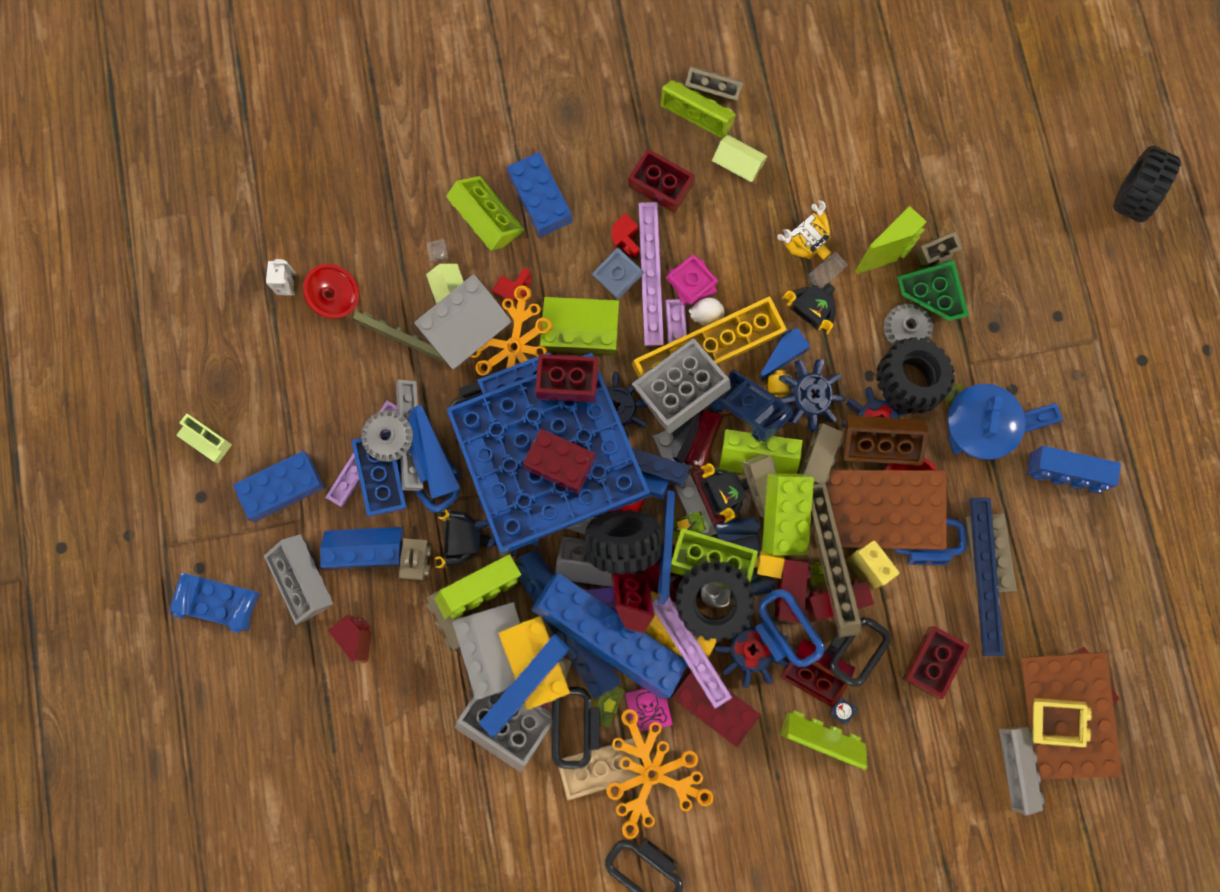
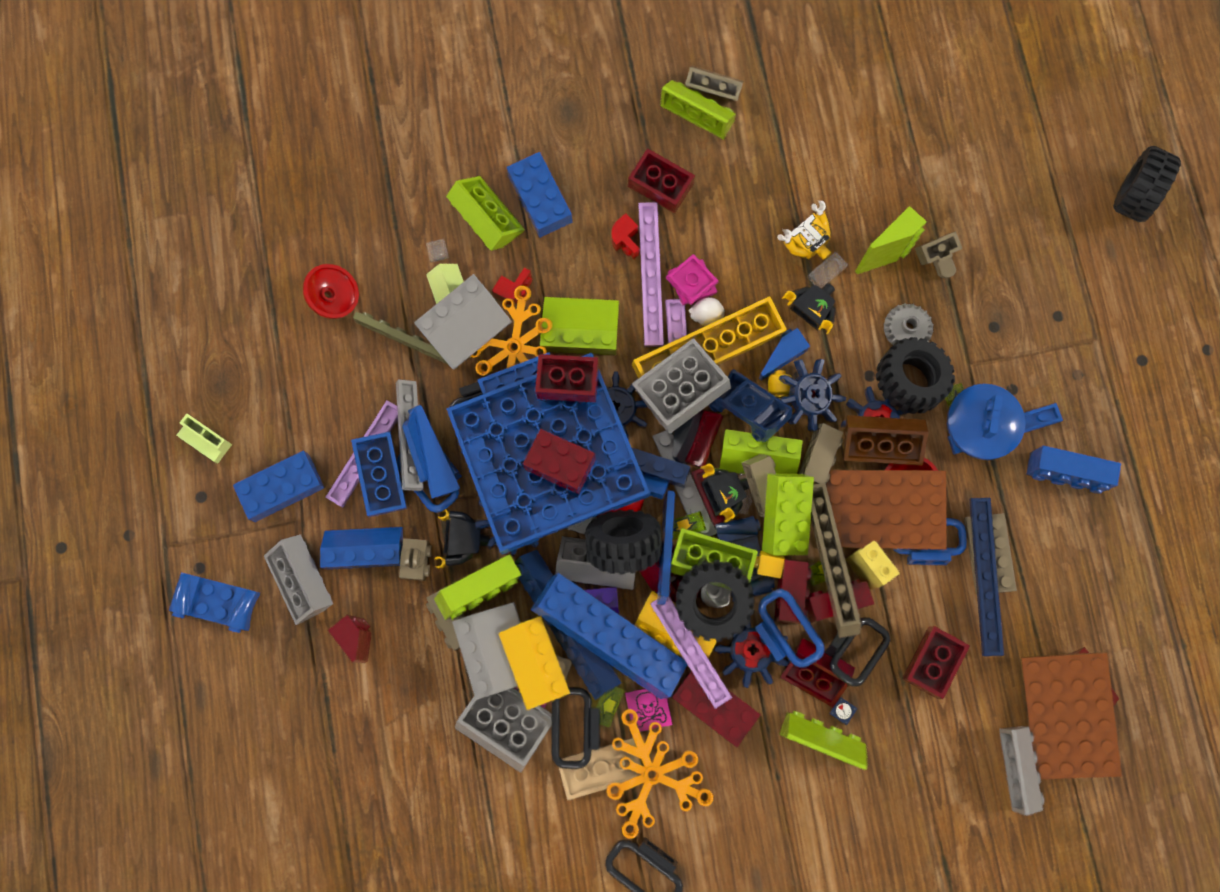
white hinge [266,259,297,295] -> none
light grey gear [361,410,413,462] -> none
blue tile [479,635,570,738] -> none
sand blue tile [592,247,644,300] -> none
dark red slope [611,573,655,633] -> none
yellowish green piece [712,135,767,182] -> none
green brick [897,259,969,321] -> none
light yellow window [1033,698,1091,747] -> none

